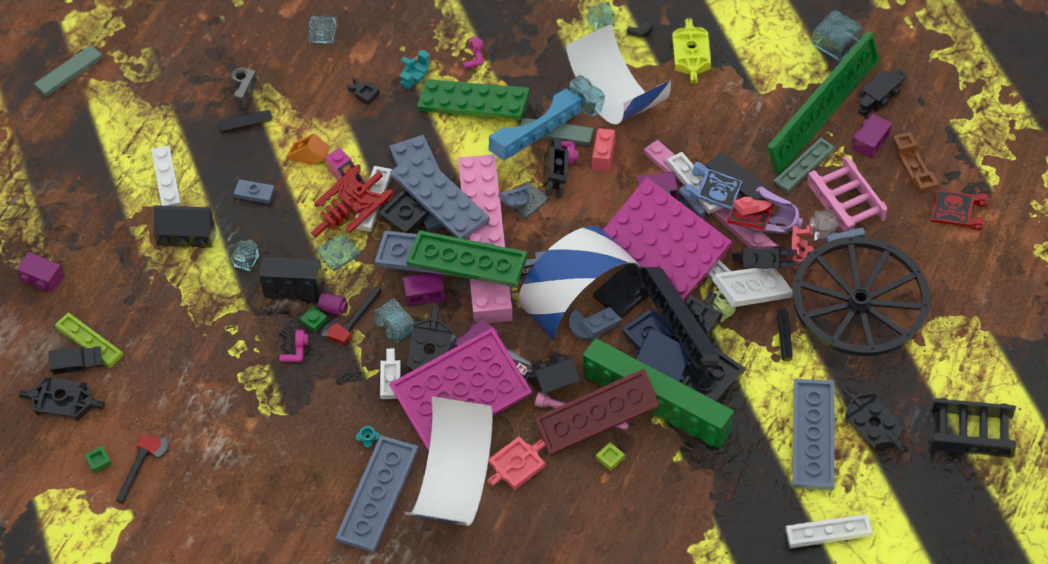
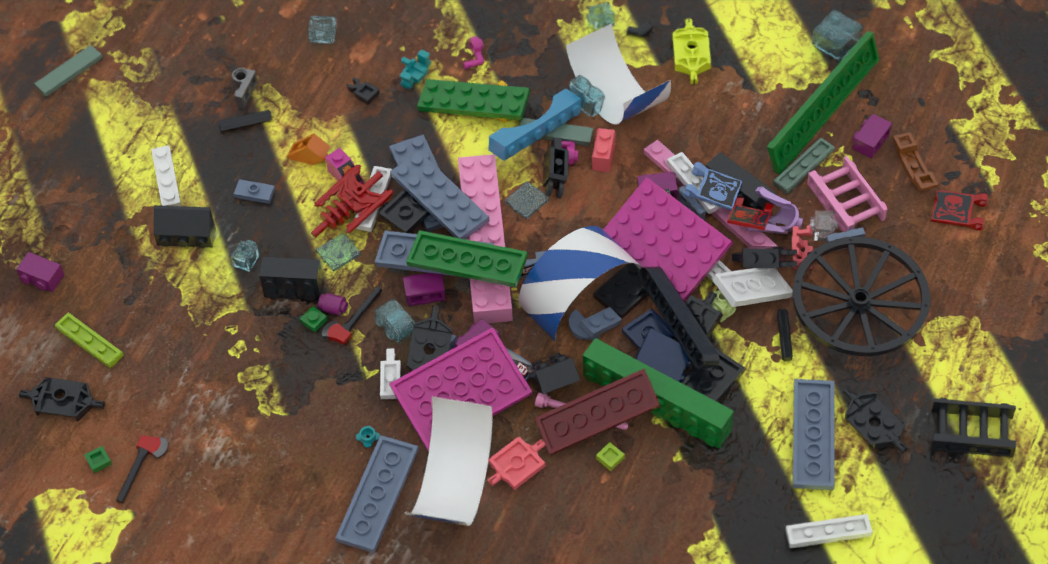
black piece [48,346,103,375] -> none
dark pink plate [279,330,308,362] -> none
sand blue tile [498,185,529,208] -> none
coral plate [734,197,772,216] -> none
black hinge [858,68,907,116] -> none

